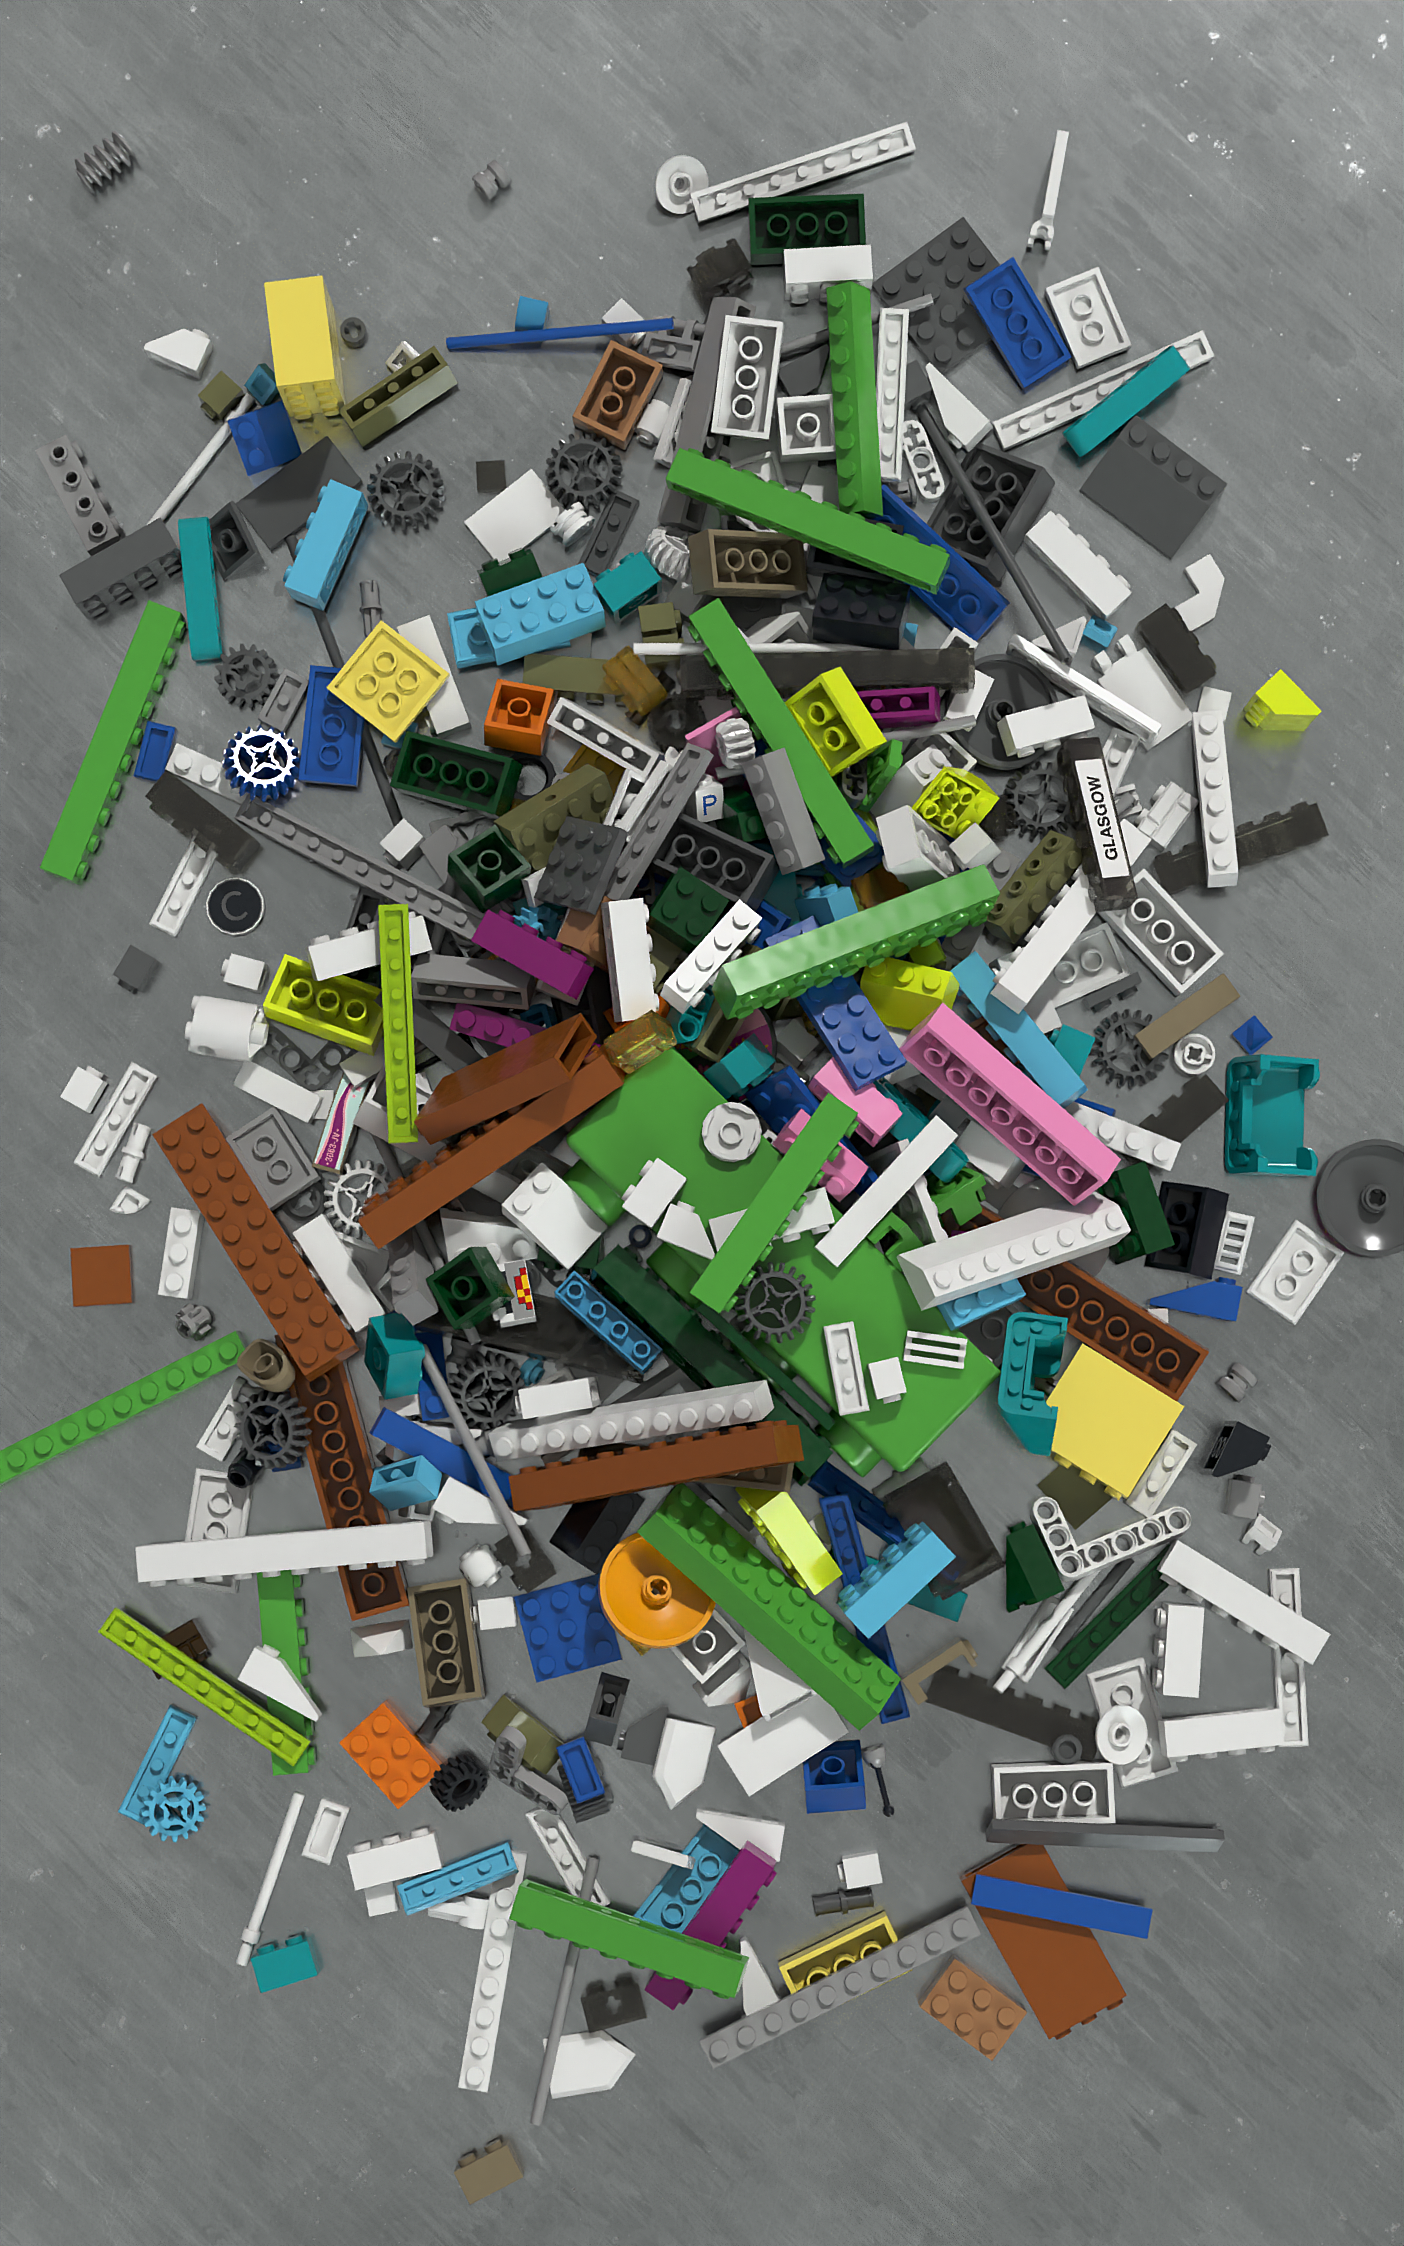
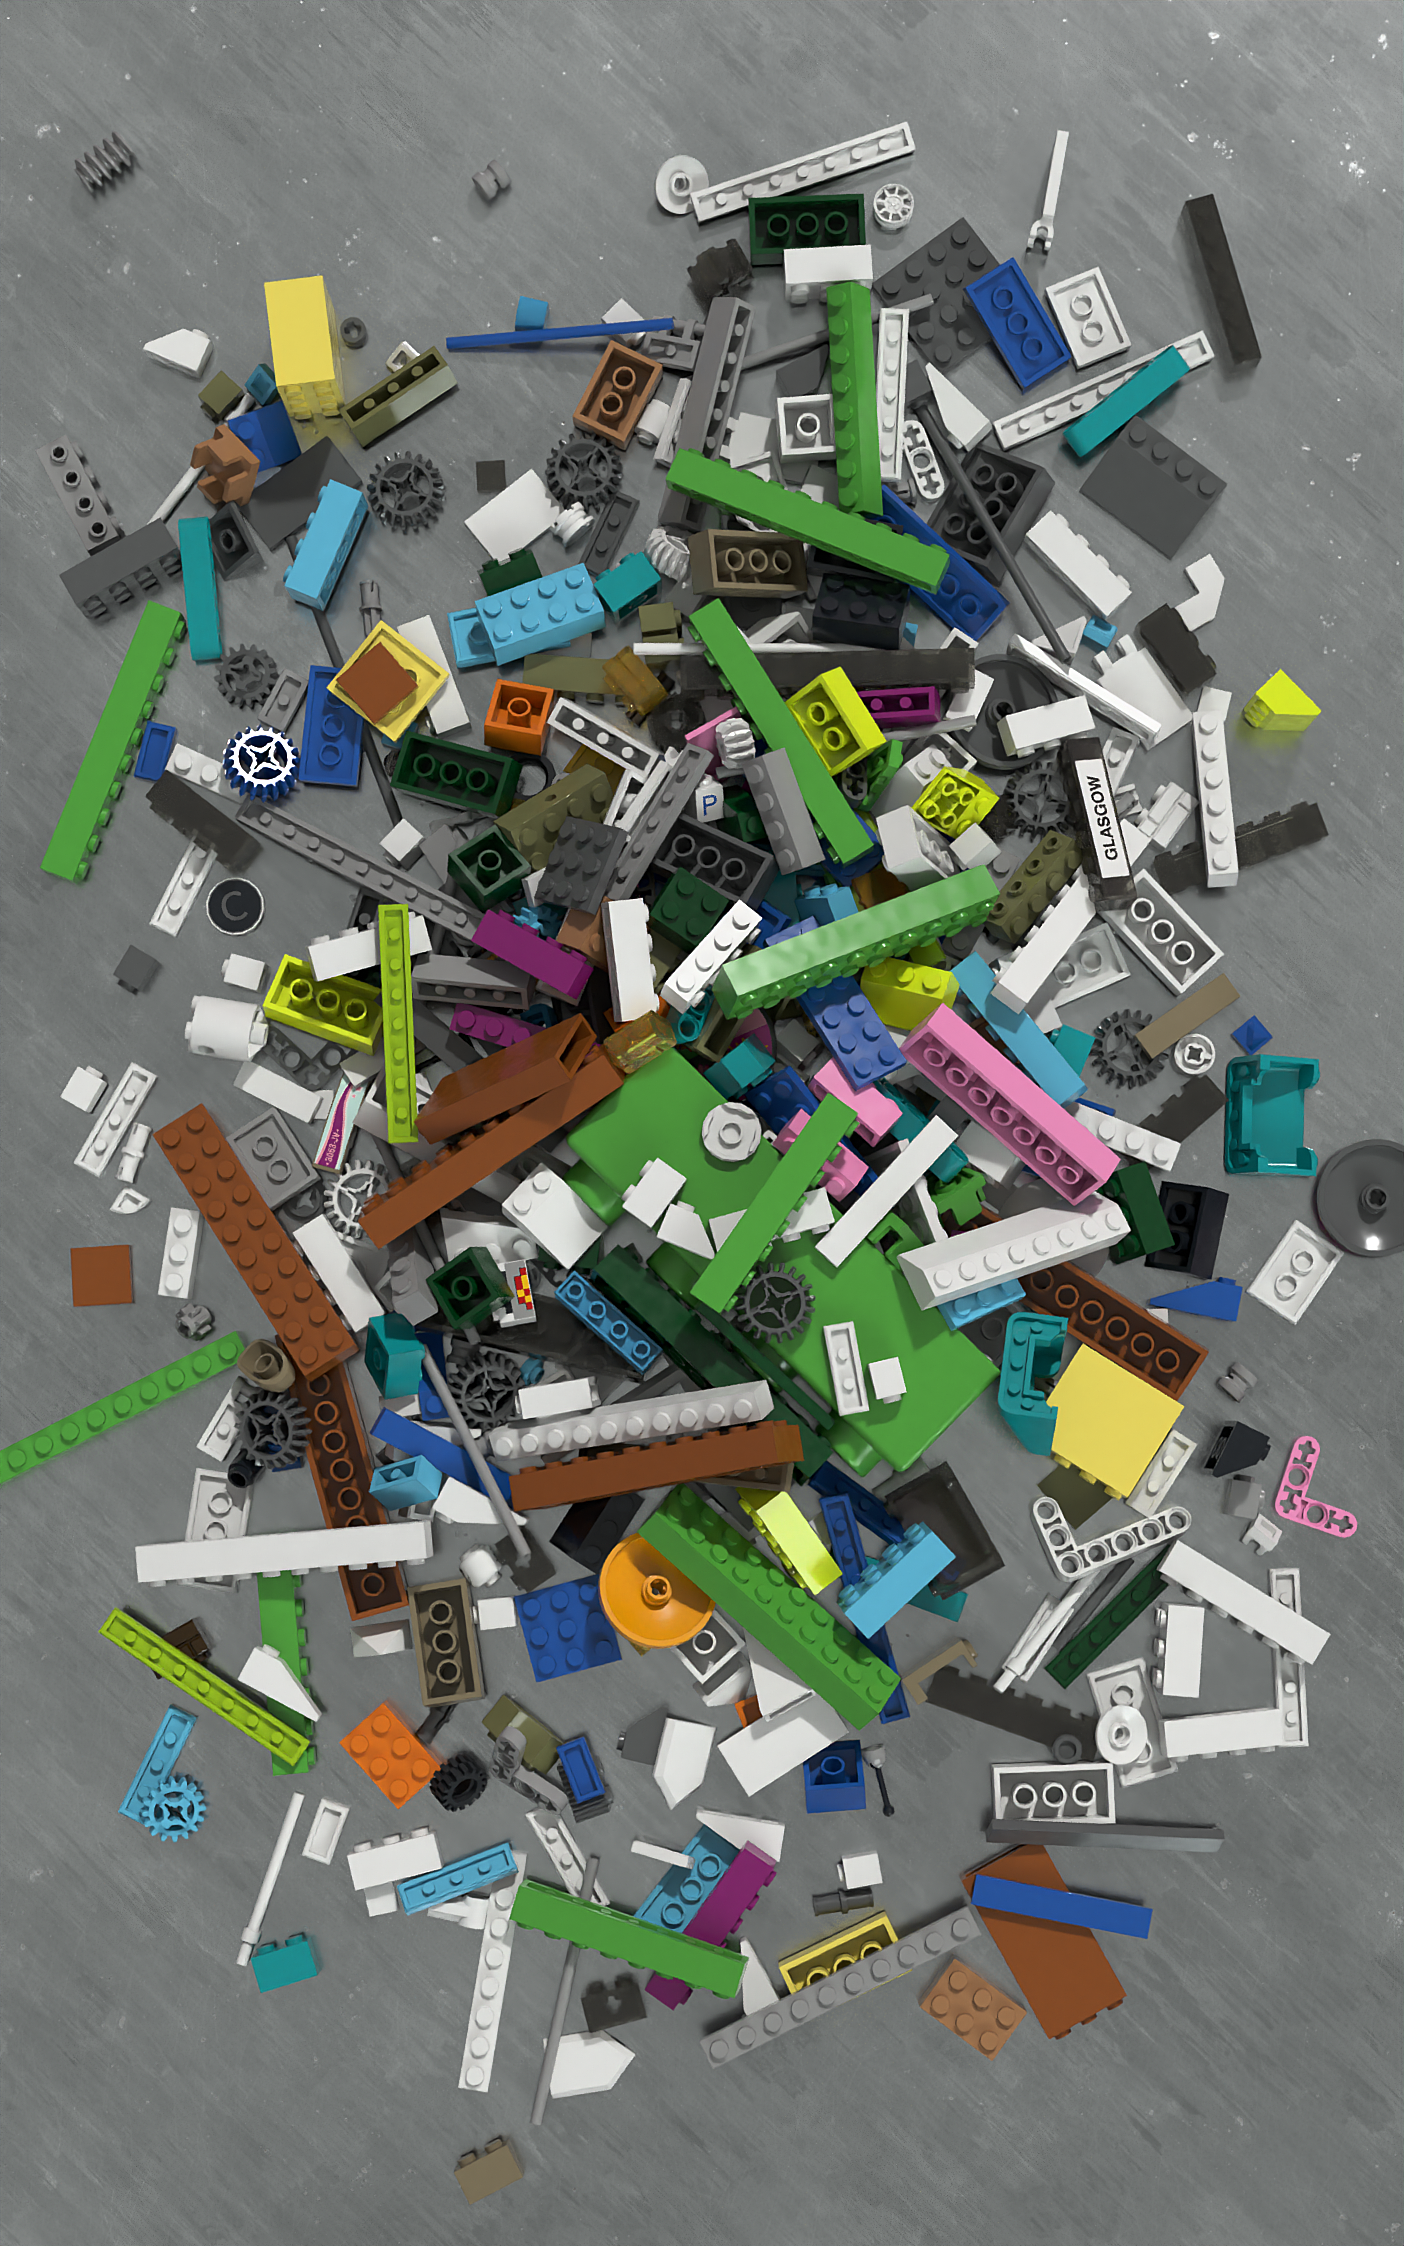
dark grey slope [584,1673,630,1746] -> none
dark blue pin [628,1225,652,1248] -> none
white slope [711,315,784,443] -> none
white tile [903,1330,968,1369] -> none
dark green slope [1004,1520,1065,1613] -> none
dark grey plate [1082,972,1142,1012] -> none
white slope [1214,1211,1255,1275] -> none
none -> medium nougat panel [190,424,261,507]
none -> dark orange tile [336,642,419,725]
none -> white wheel [873,184,914,230]
none -> clear smoke brick [1181,194,1262,374]
none -> bright pink beam [1273,1436,1357,1538]

